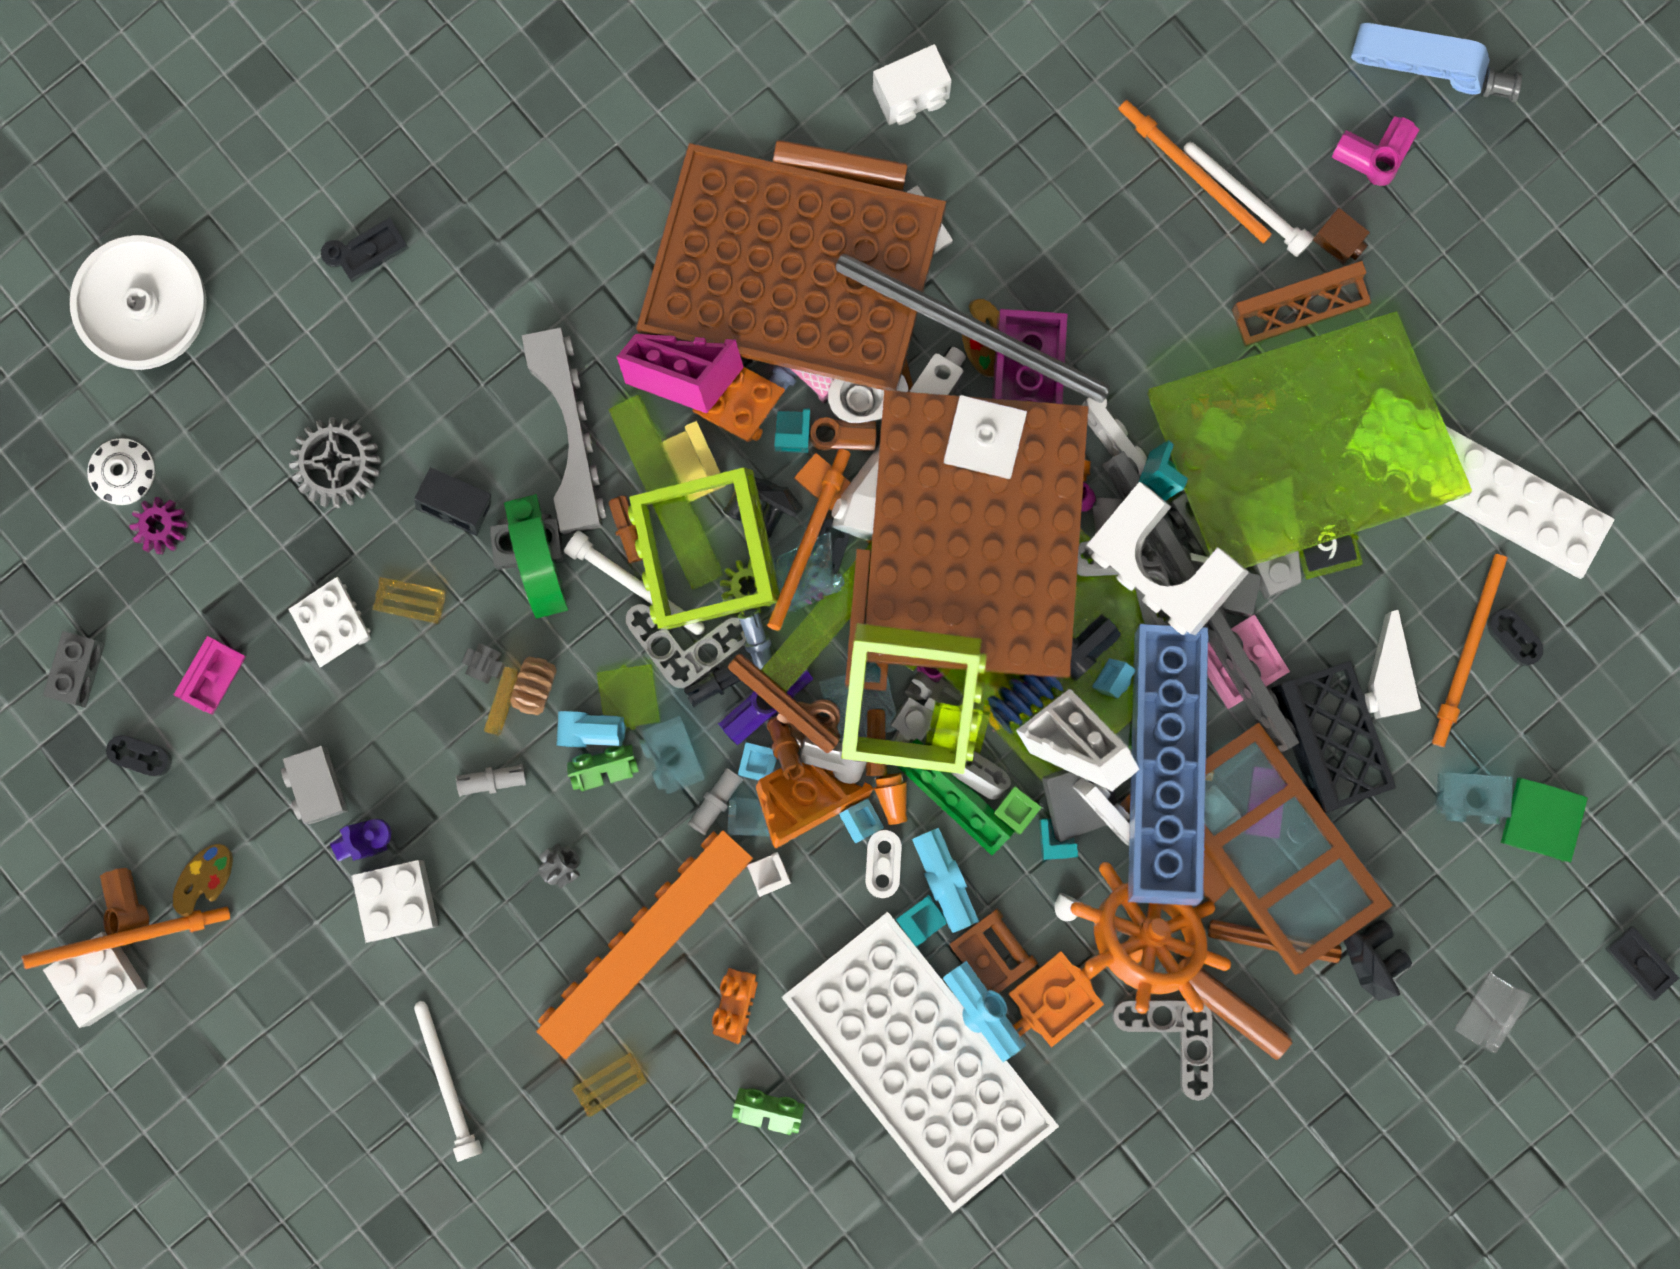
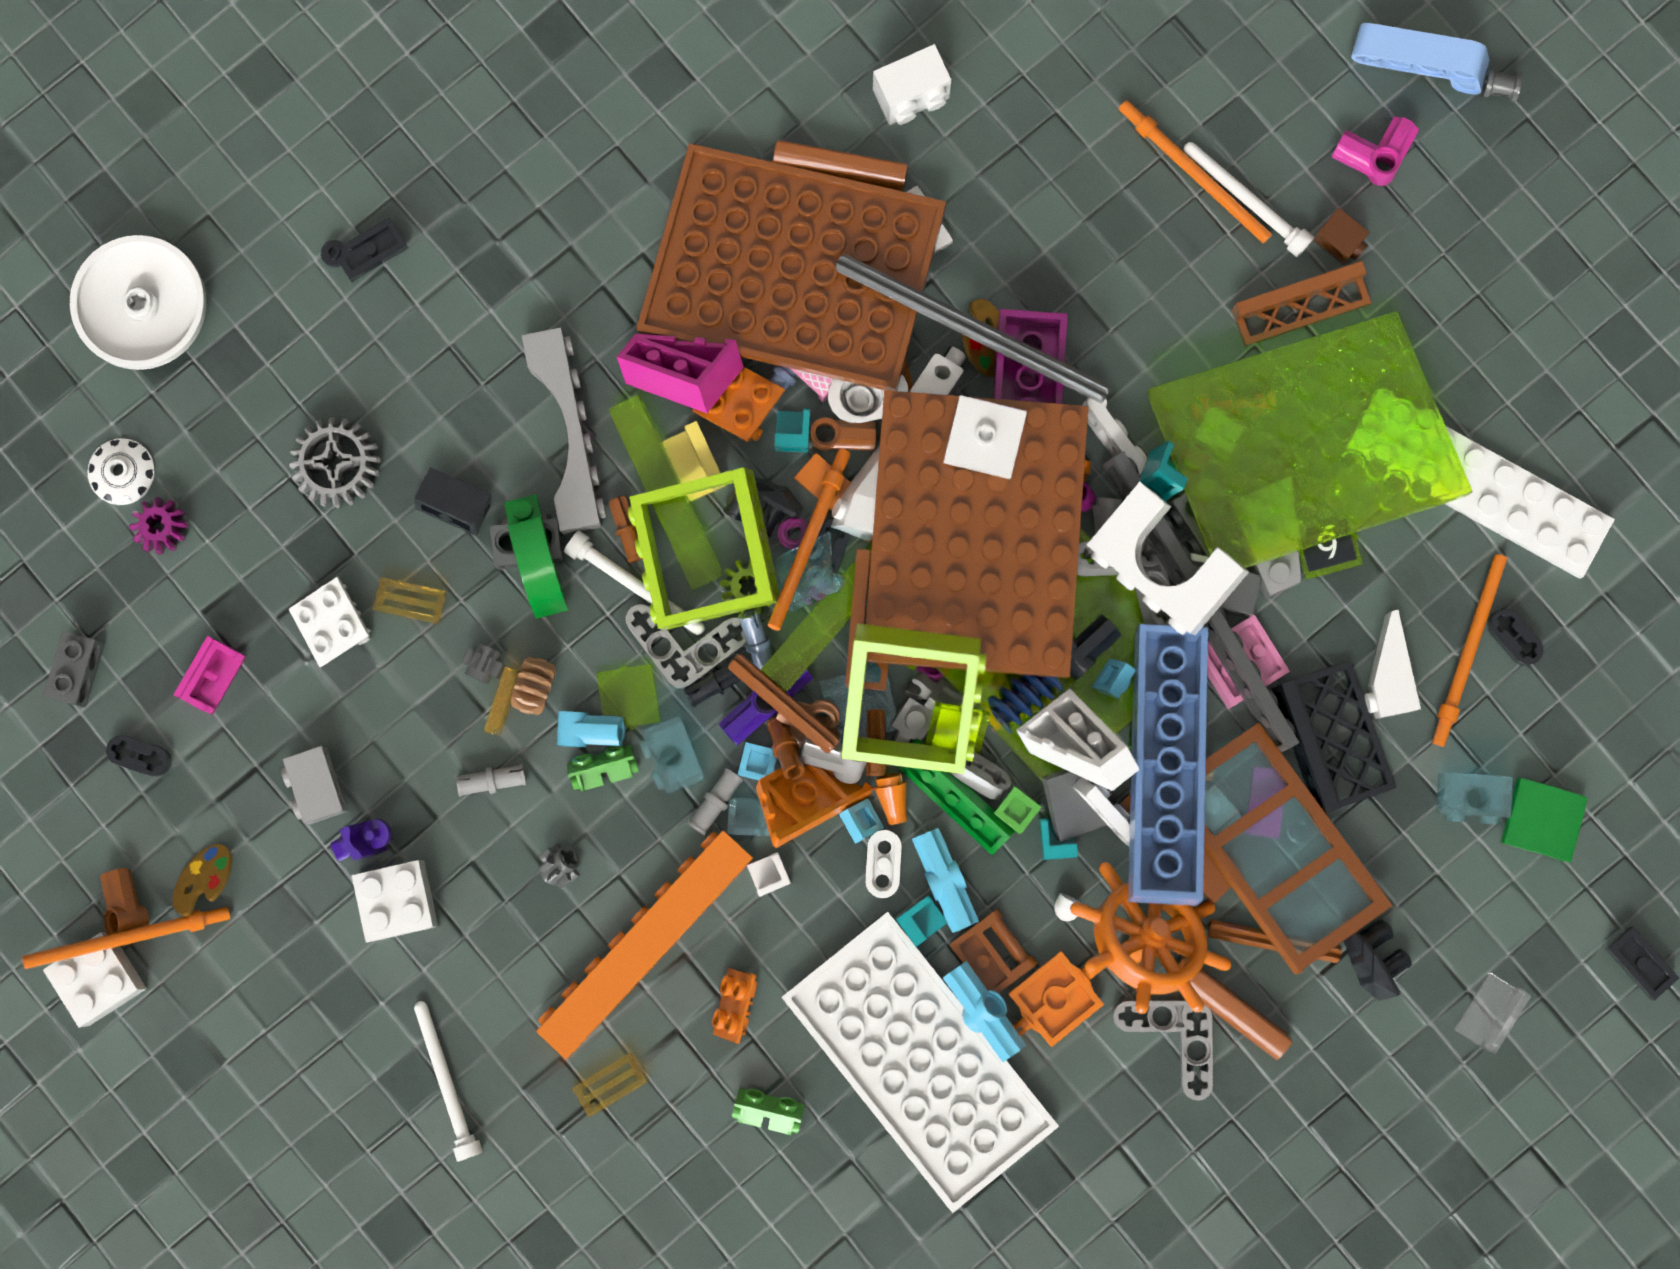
none -> magenta plate [777,517,808,550]

